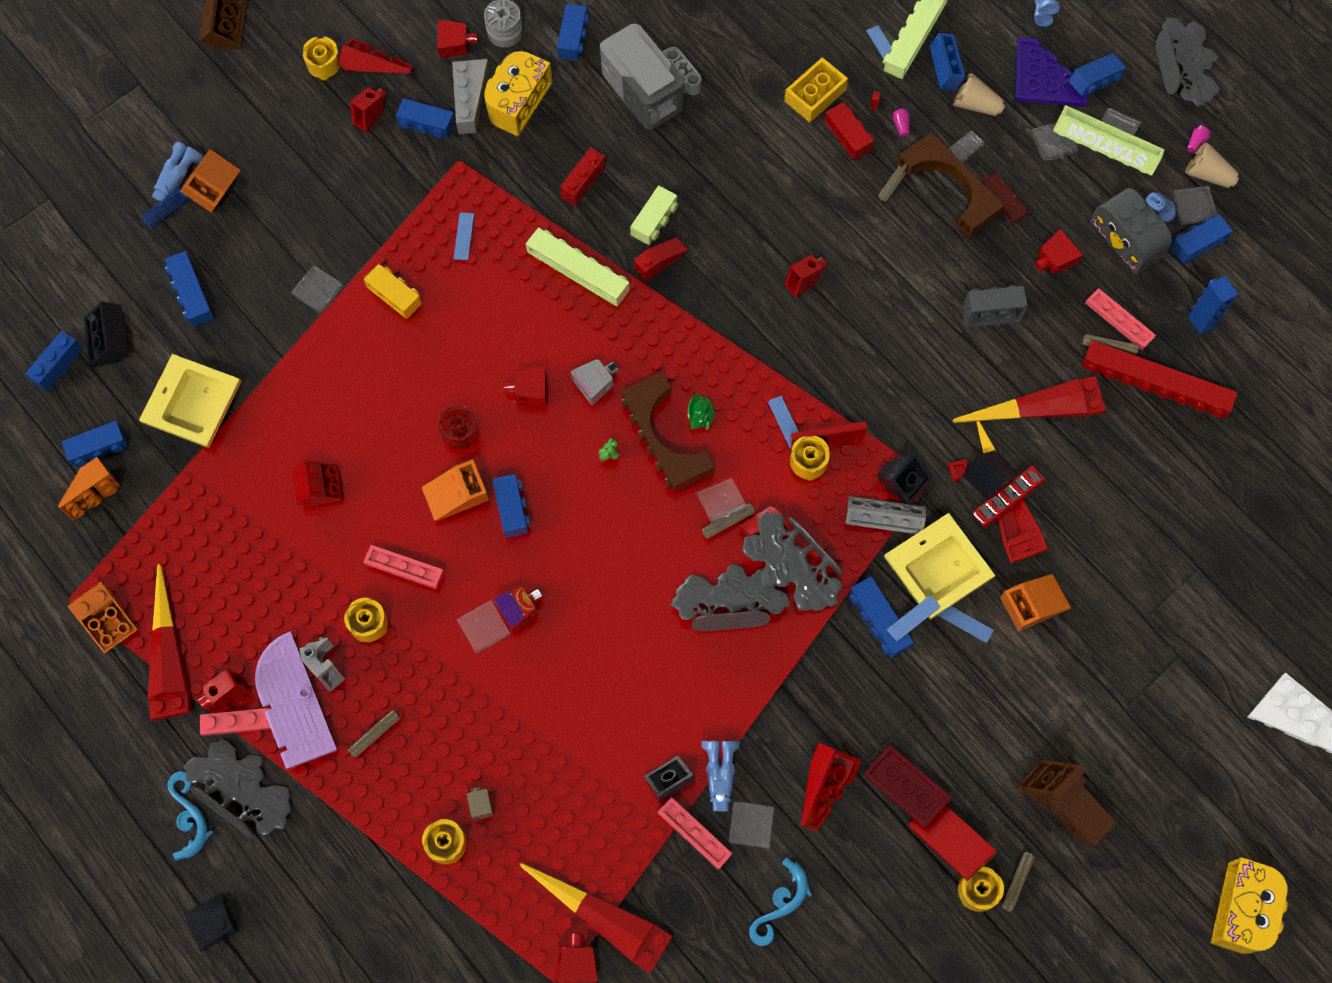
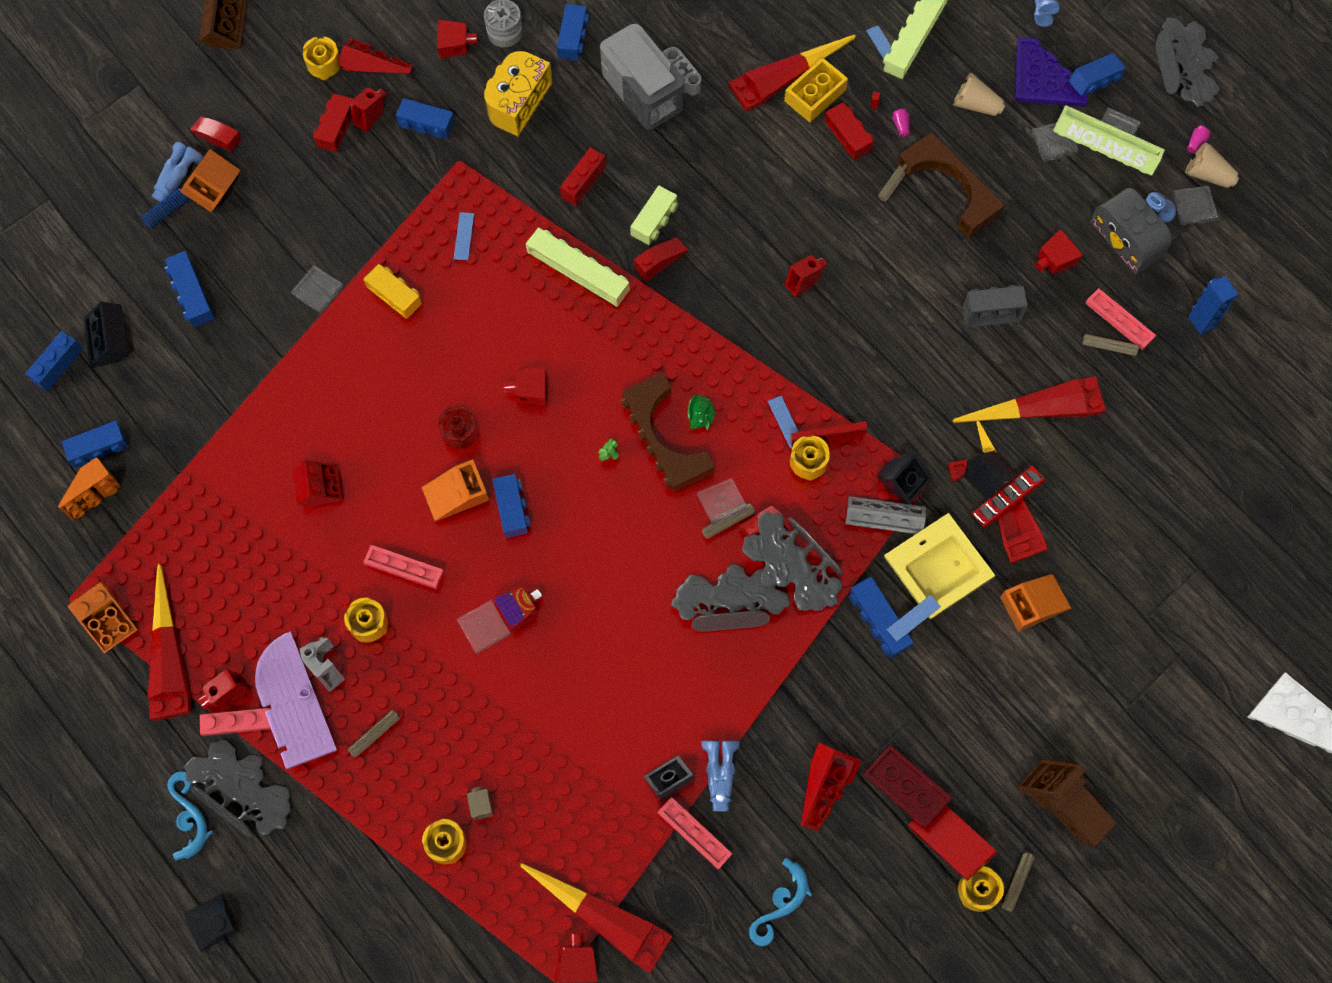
light yellow piece [139,354,241,448] -> none
light grey wedge [452,59,490,134] -> none
light grey torso [571,359,618,405] -> none
clear tile [728,802,774,849] -> none
blue brick [929,33,966,90] -> none
medium blue sticker [938,606,994,643] -> none
clear tile [949,130,984,162] -> none
clear red tile [981,172,1028,223] -> none
red brick [1081,340,1237,419] -> none
blue brick [1170,214,1233,264] -> none
yellow brick [1211,857,1288,954] -> none
none -> red slope [190,117,242,152]
none -> red brick [313,93,353,152]
none -> red plate [728,35,856,112]

